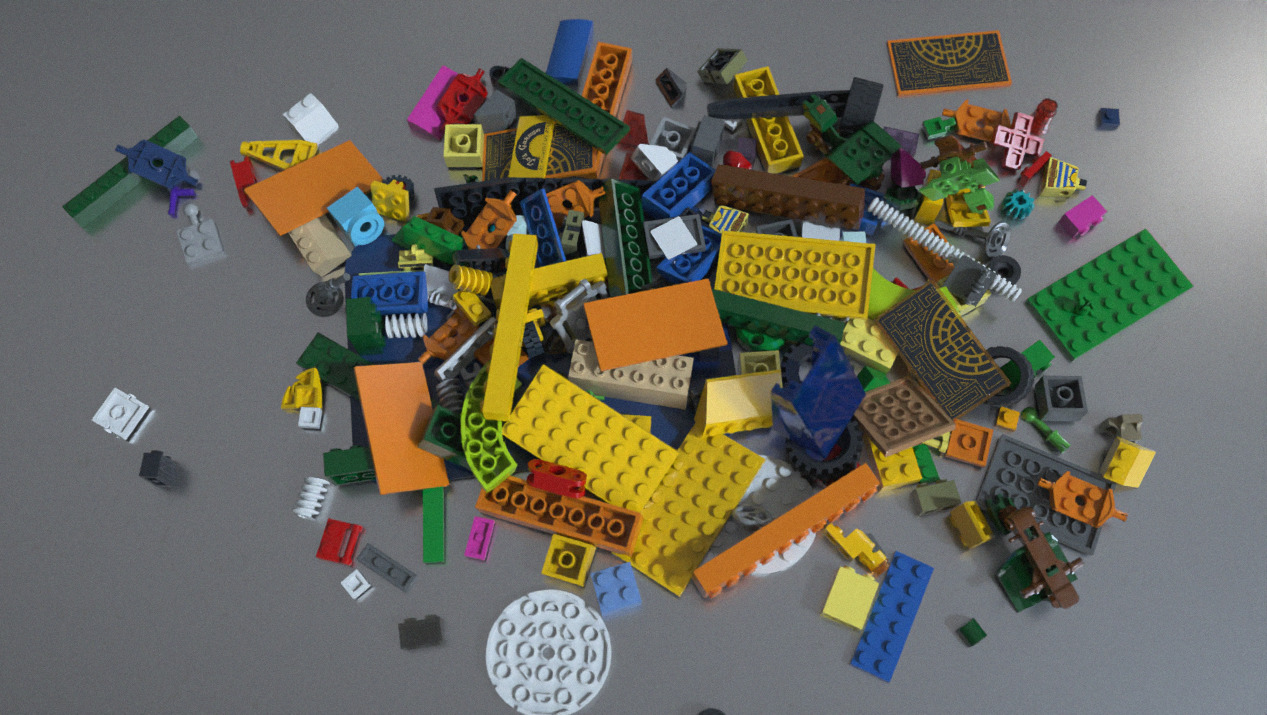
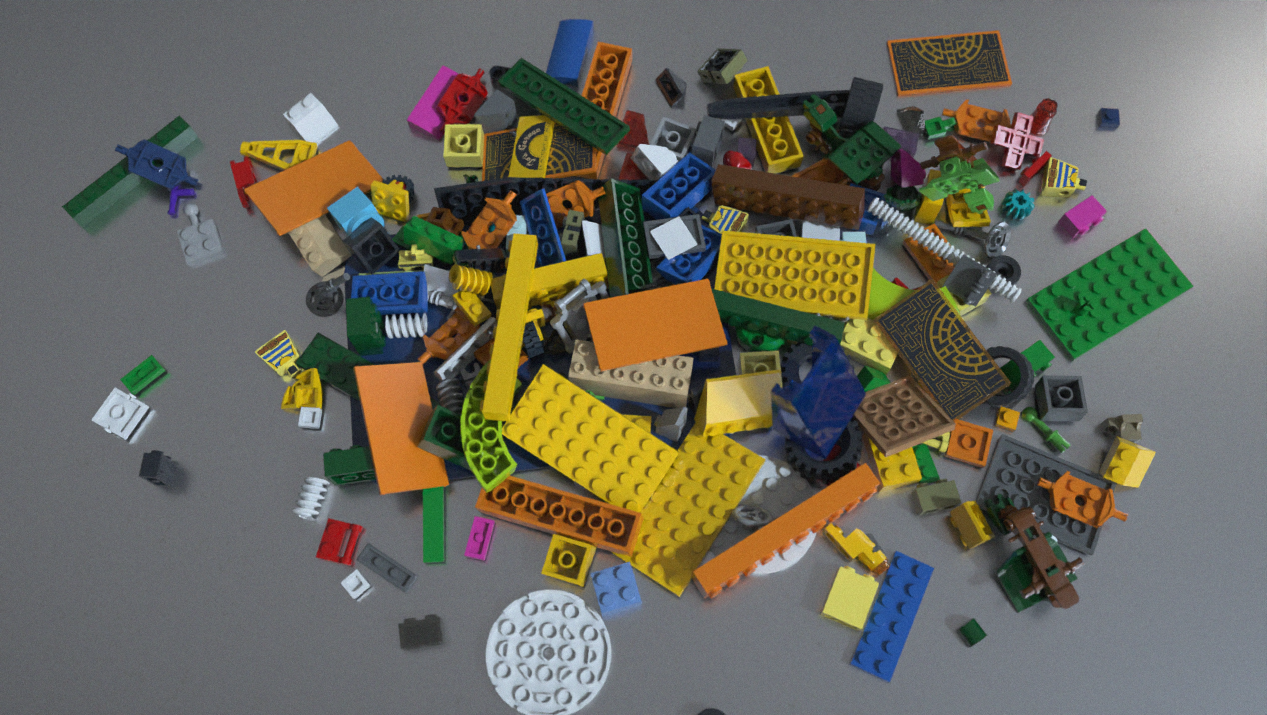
red piece [526,459,587,498] -> none
none -> green plate [120,355,166,395]
none -> torso [254,330,301,378]
none -> black brick [342,217,401,275]
none -> light grey slope [654,407,688,442]
none -> clear smoke slope [896,106,926,141]

